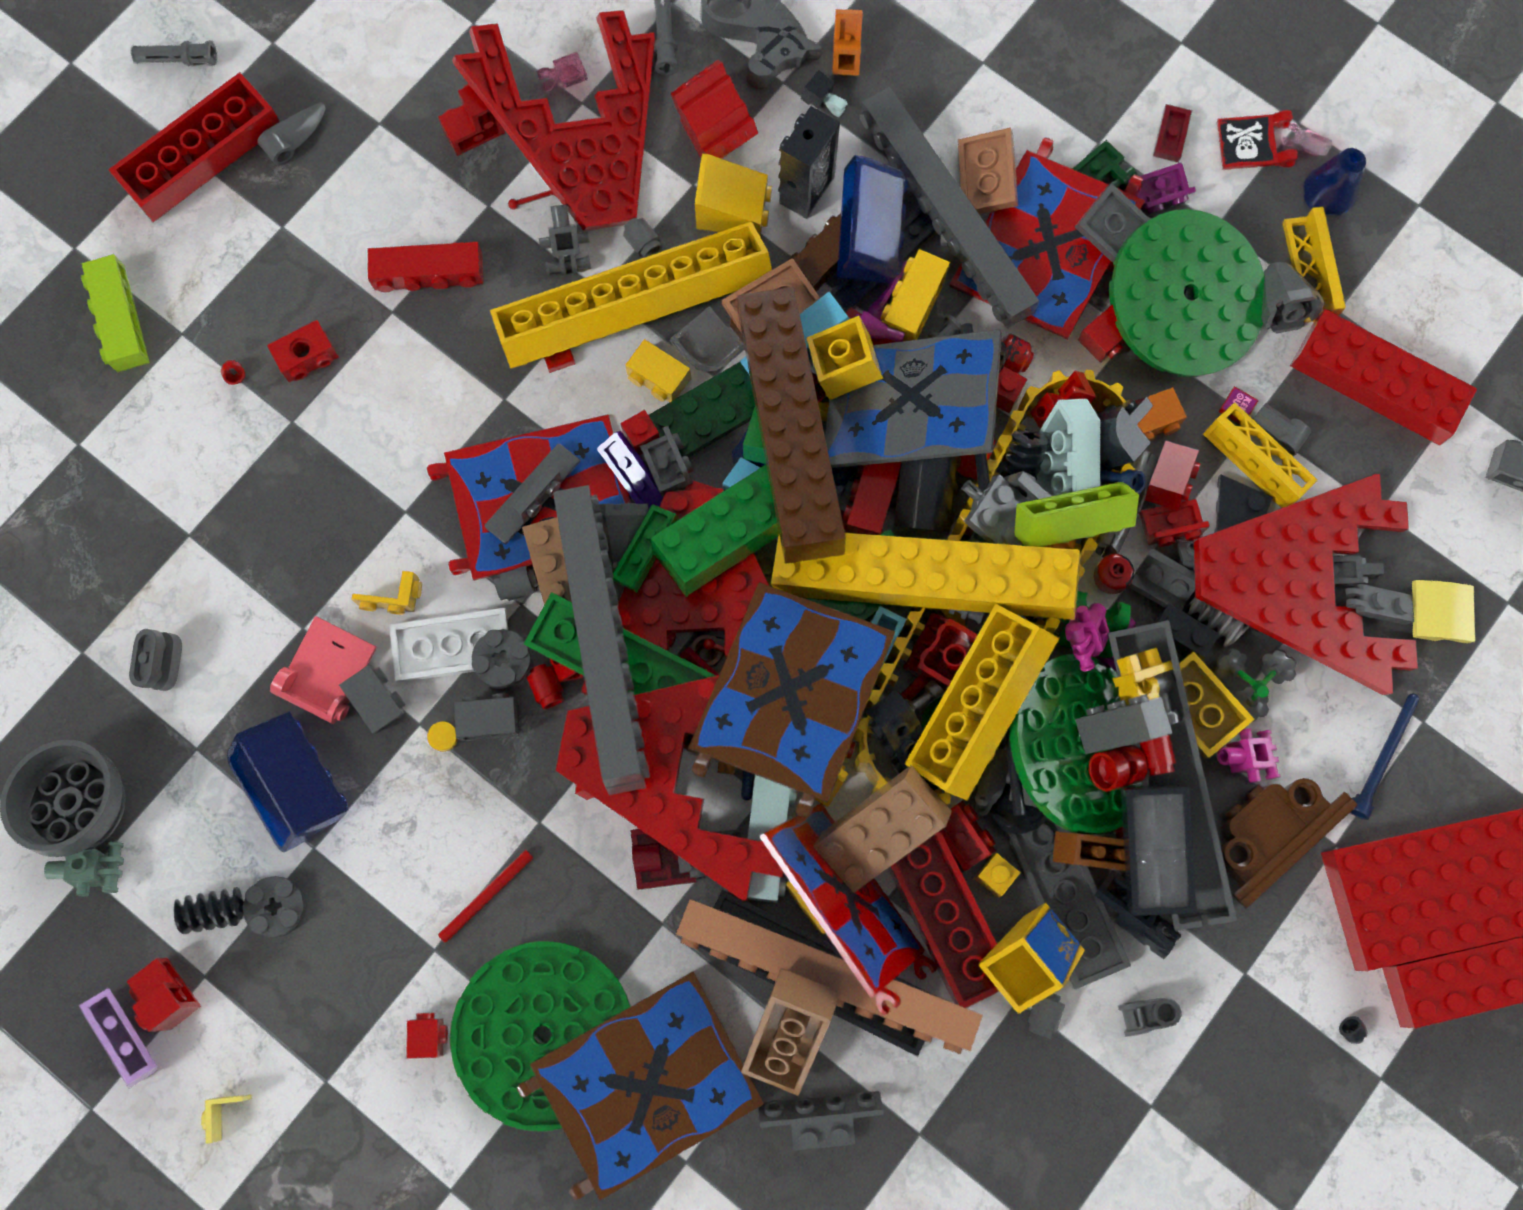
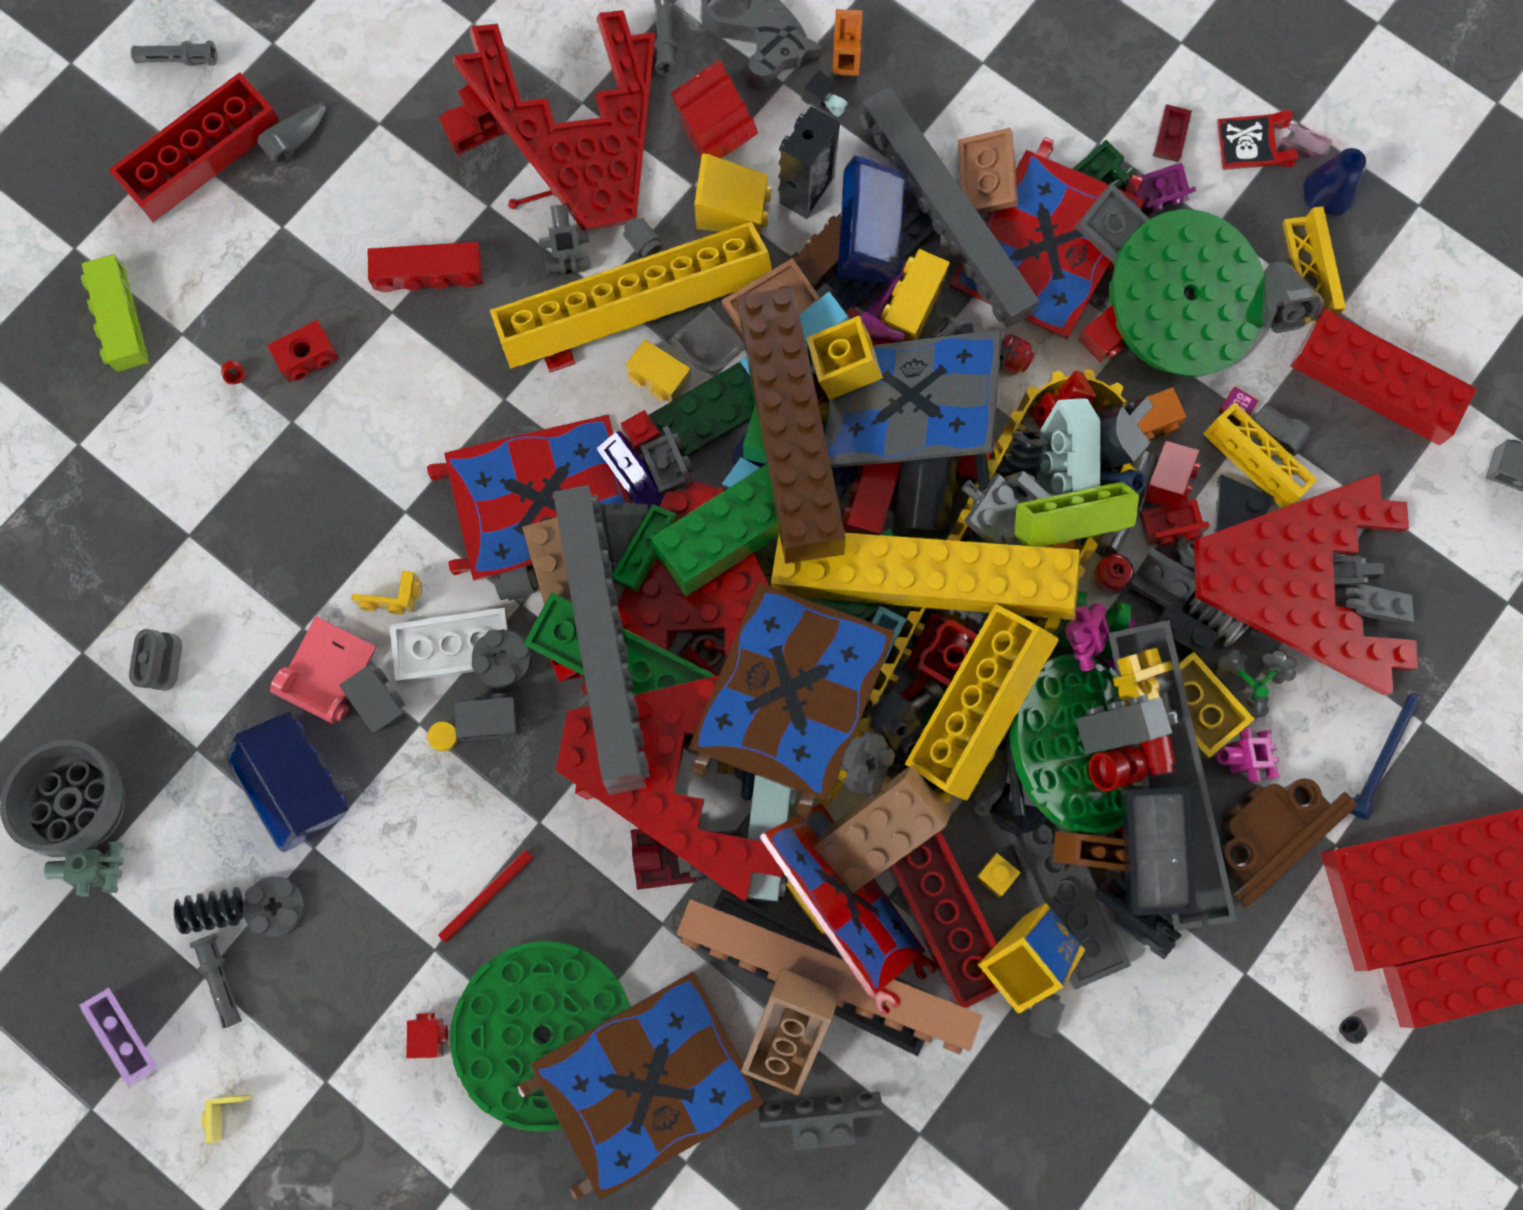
red brick [126,958,201,1032] -> none
dark grey bracket [485,444,581,545] -> none
red brick [526,664,564,709] -> none
clear pink plate [537,52,588,91] -> none
red bracket [940,801,996,871] -> none
red brick [996,367,1028,414] -> none
dark grey piece [1118,998,1181,1037] -> none
light yellow slope [1412,580,1475,643] -> none
none -> dark grey pin [189,934,242,1029]
none -> dark grey plate [842,732,894,795]

